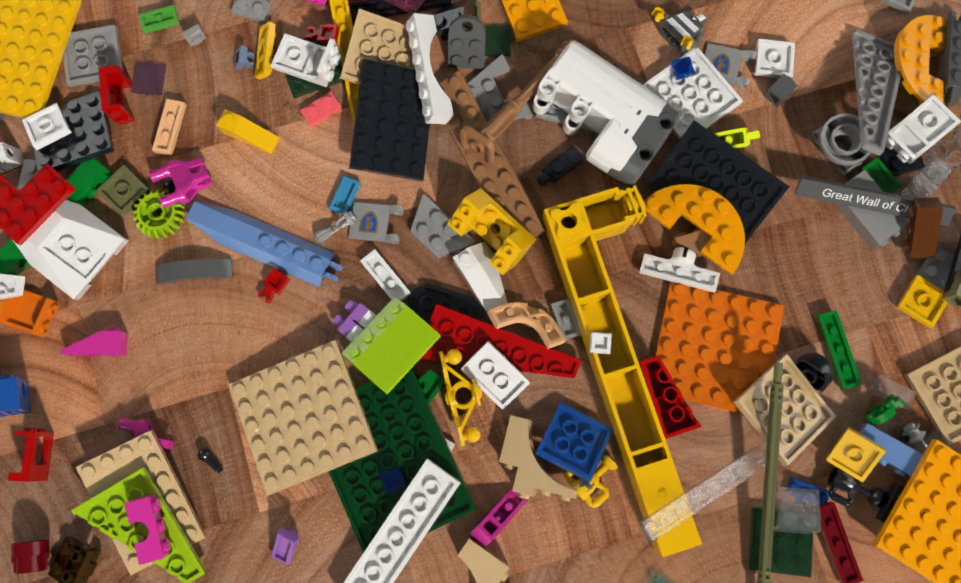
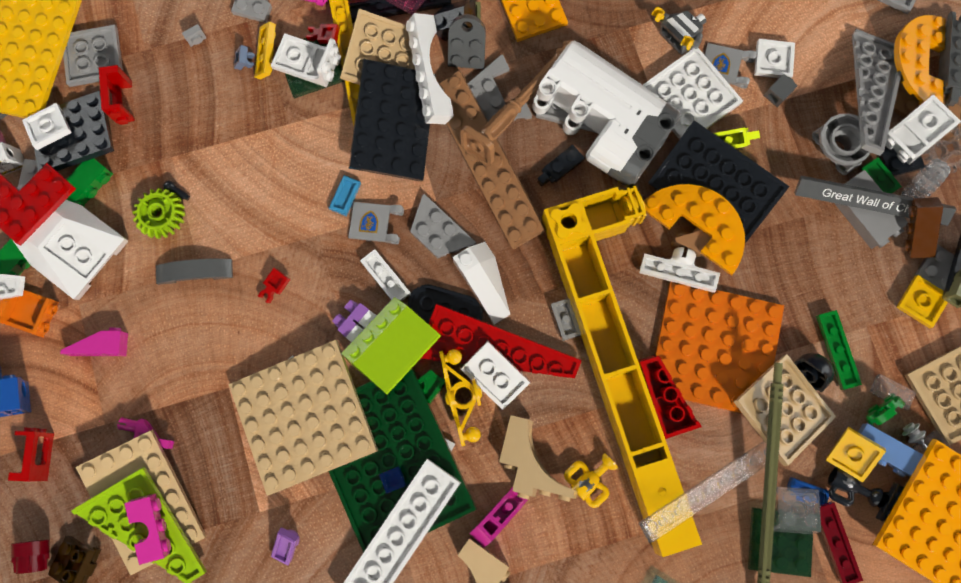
olive plate [96,165,150,217] -> none
piece [131,61,166,96] -> none
bright green plate [139,5,180,34] -> none
dark pink connector [149,158,213,209] -> none
light nougat plate [152,99,187,156] -> none
medium blue hinge [186,201,343,287] -> none
black piece [197,448,223,473] -> none
yellow slope [216,109,280,154] -> none
coral plate [300,91,342,127] -> none
light grey piece [315,211,357,243] -> none
yellow plate [447,188,536,275] -> none
clear green piece [485,24,511,58] -> none
light nougat plate [487,302,566,349] -> none
blue plate [535,402,613,482] -> none
white tile [589,332,612,354] -> none
clear blue plate [671,56,695,80] -> none

